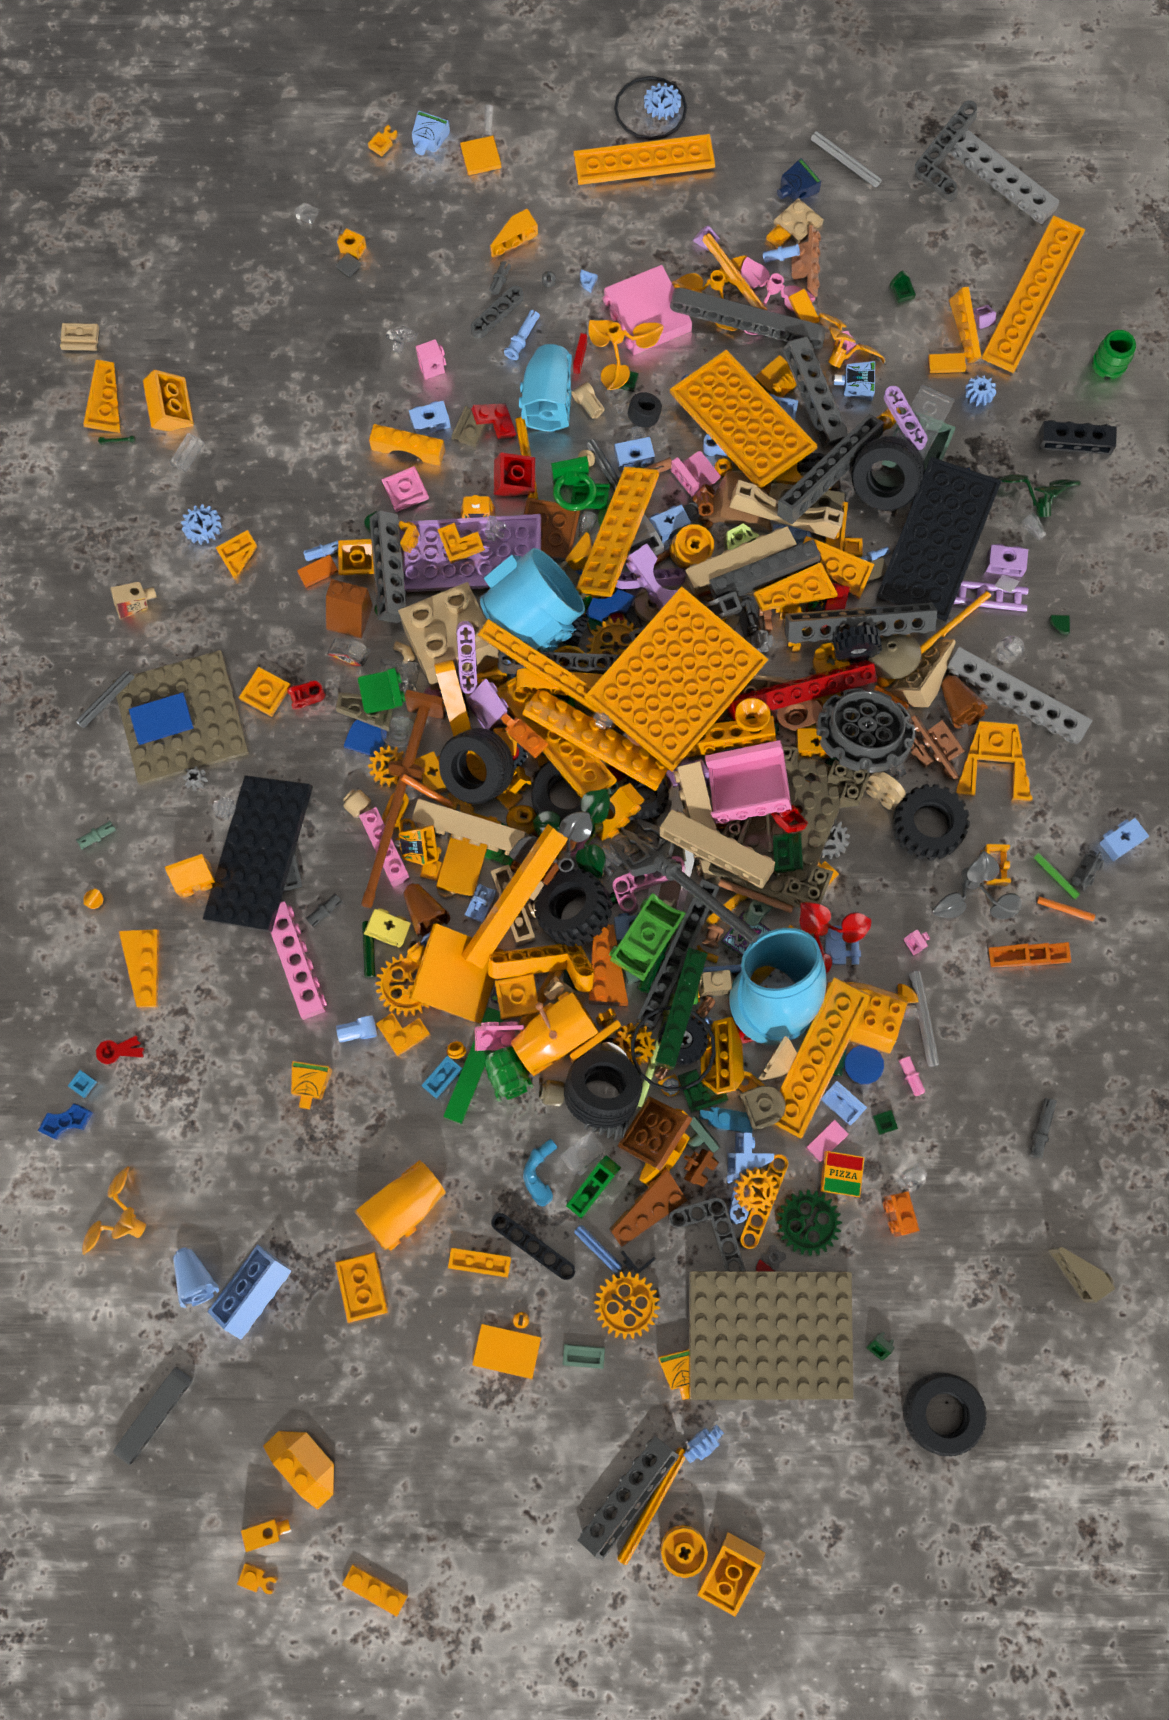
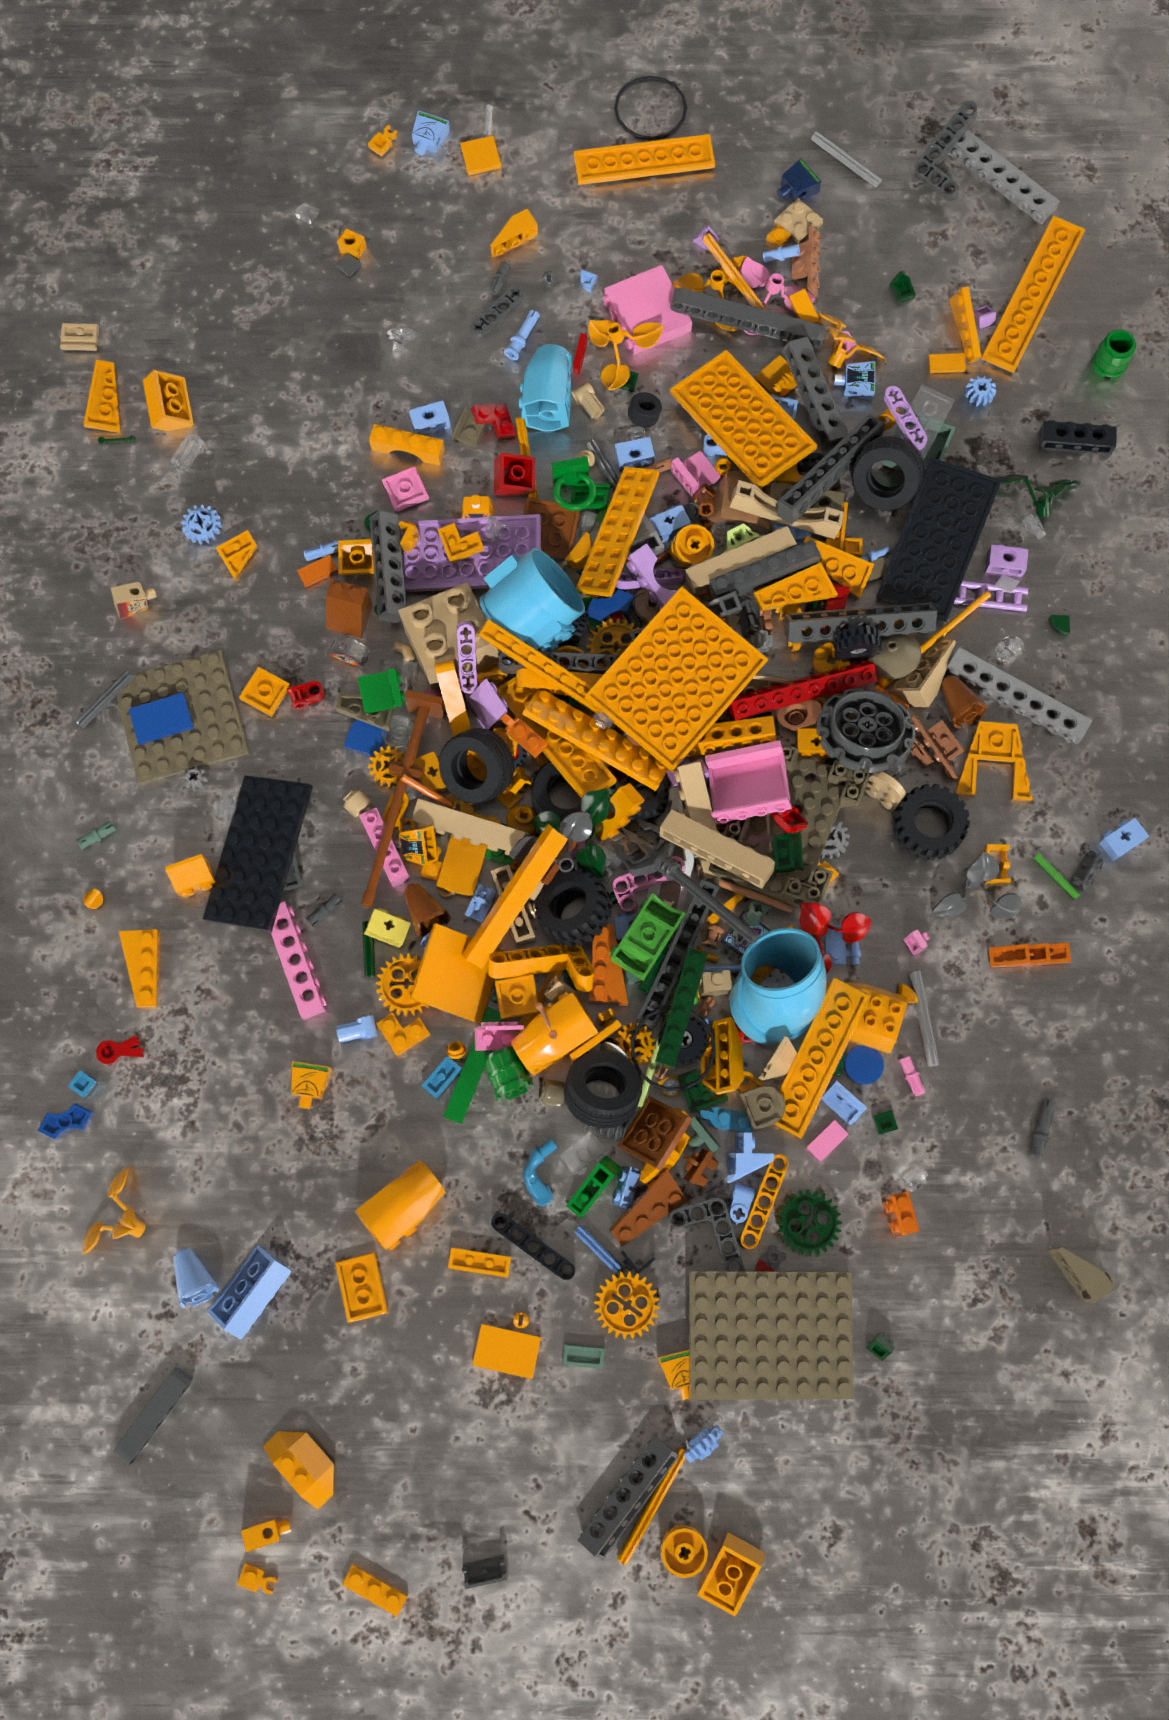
light orange cone [407,942,425,966] -> none
bright pink brick [415,339,446,380] -> none
light blue gear [644,83,681,120] -> none
light orange gear [733,1167,778,1213] -> none
light orange piece [735,698,771,732] -> none
tile [820,1151,864,1198] -> none
black tyre [903,1373,987,1457] -> none
orange bar [1037,896,1095,921] -> none
none -> dark grey hinge [462,1555,508,1589]
none -> light blue hinge [612,1166,640,1209]

